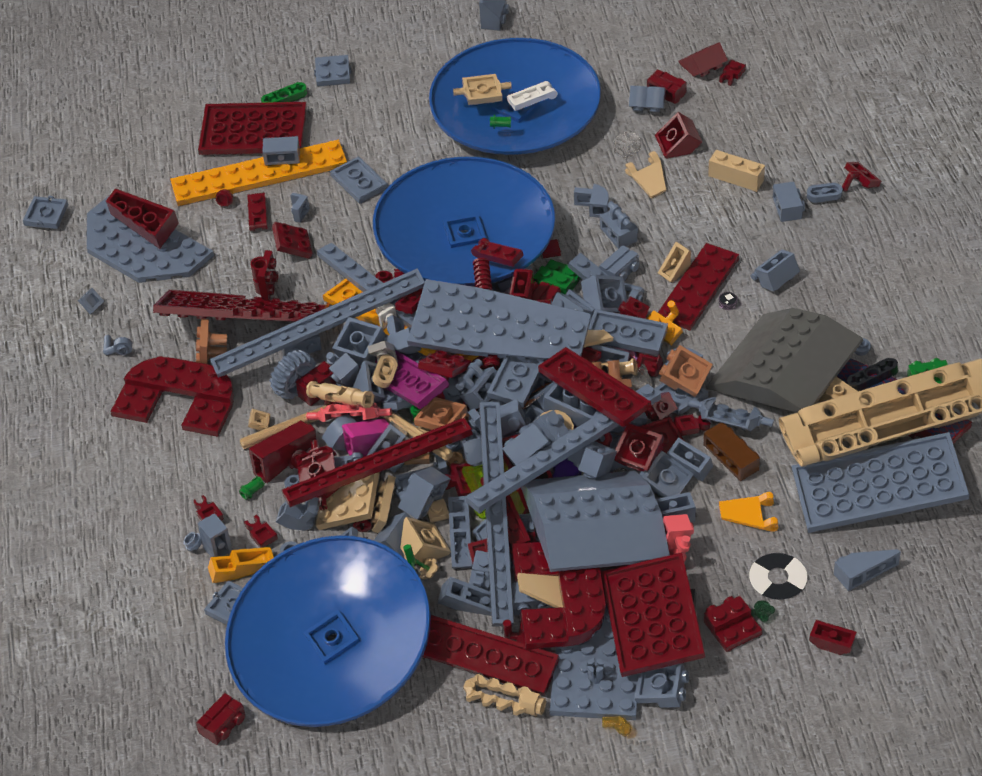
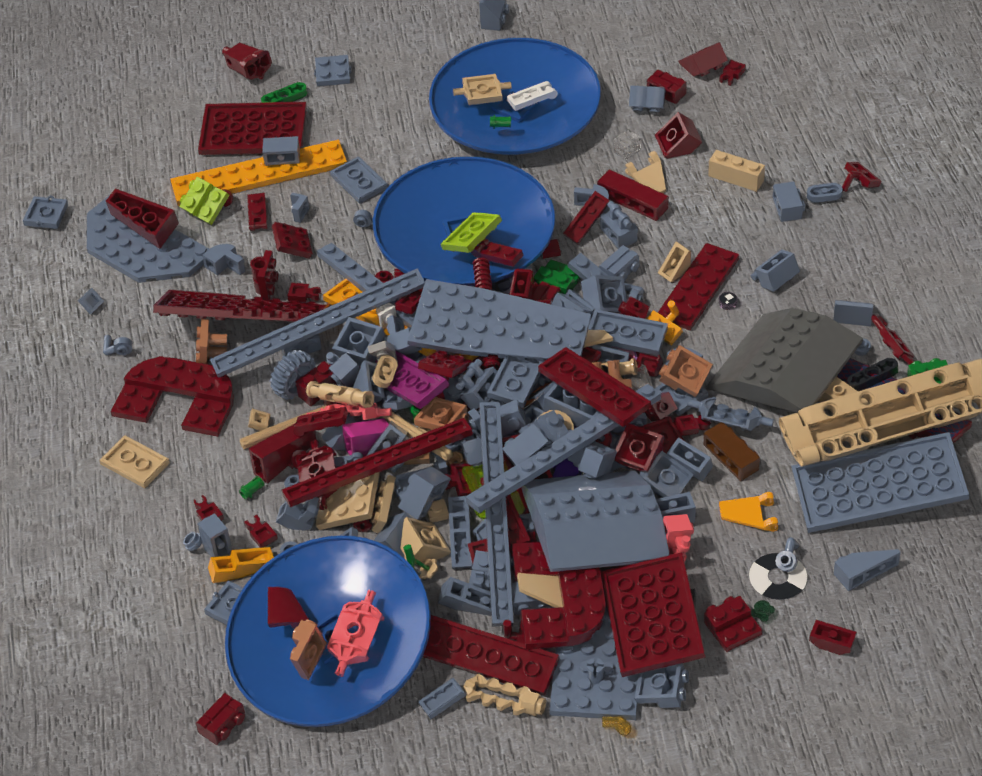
none -> tan tile [99,435,170,488]
none -> lime plate [179,177,229,225]
none -> sand blue brick [202,244,245,275]
none -> dark red piece [222,42,272,80]
none -> dark red slope [268,587,309,629]
none -> dark red plate [287,282,321,302]
none -> nougat plate [290,619,327,680]
none -> dark red plate [293,407,348,436]
none -> coral plate [327,590,385,677]
none -> sand blue plate [353,210,373,227]
none -> sand blue plate [418,678,466,720]
none -> lime plate [440,212,502,253]
none -> dark red plate [563,191,610,245]
none -> dark red brick [597,169,669,221]
none -> sand blue plate [776,537,799,572]
none -> sand blue slope [833,300,874,327]
none -> dark red plate [871,314,914,365]

